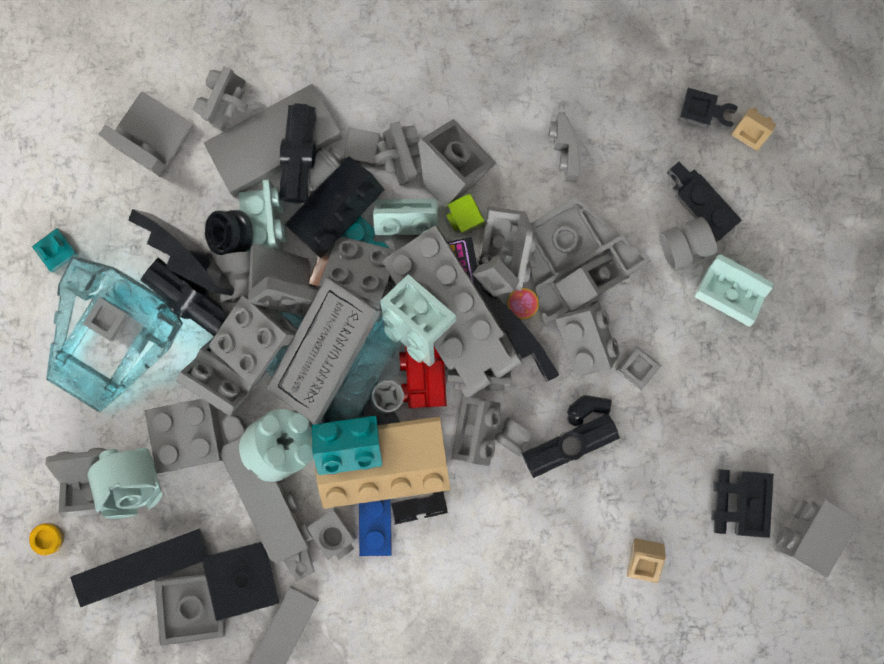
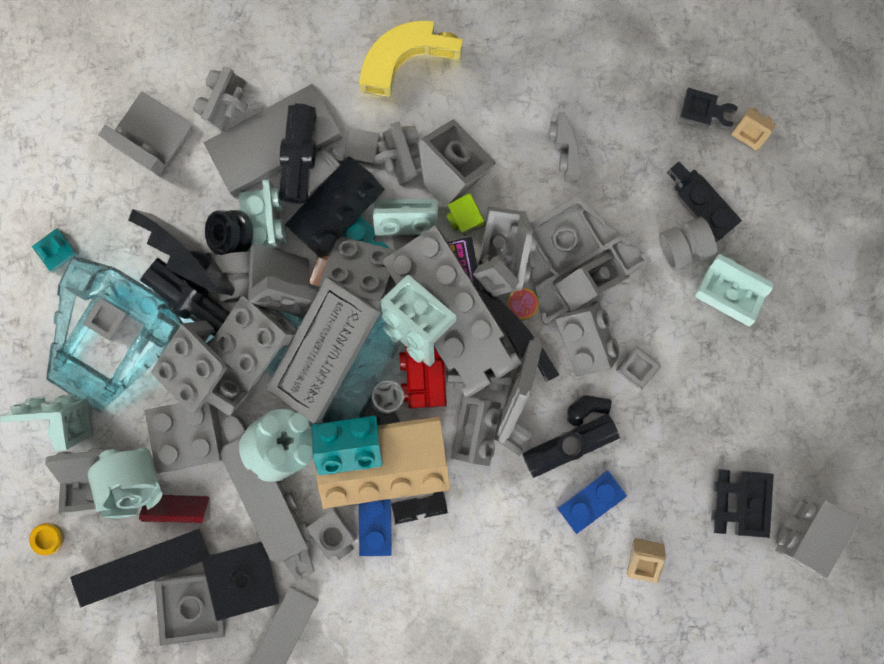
none -> light aqua bracket [0,394,92,451]
none -> dark red slope [139,495,210,523]
none -> light grey bracket [151,320,226,413]
none -> light yellow arch [359,21,463,97]
none -> light grey piece [497,337,543,443]
none -> blue plate [557,470,627,534]

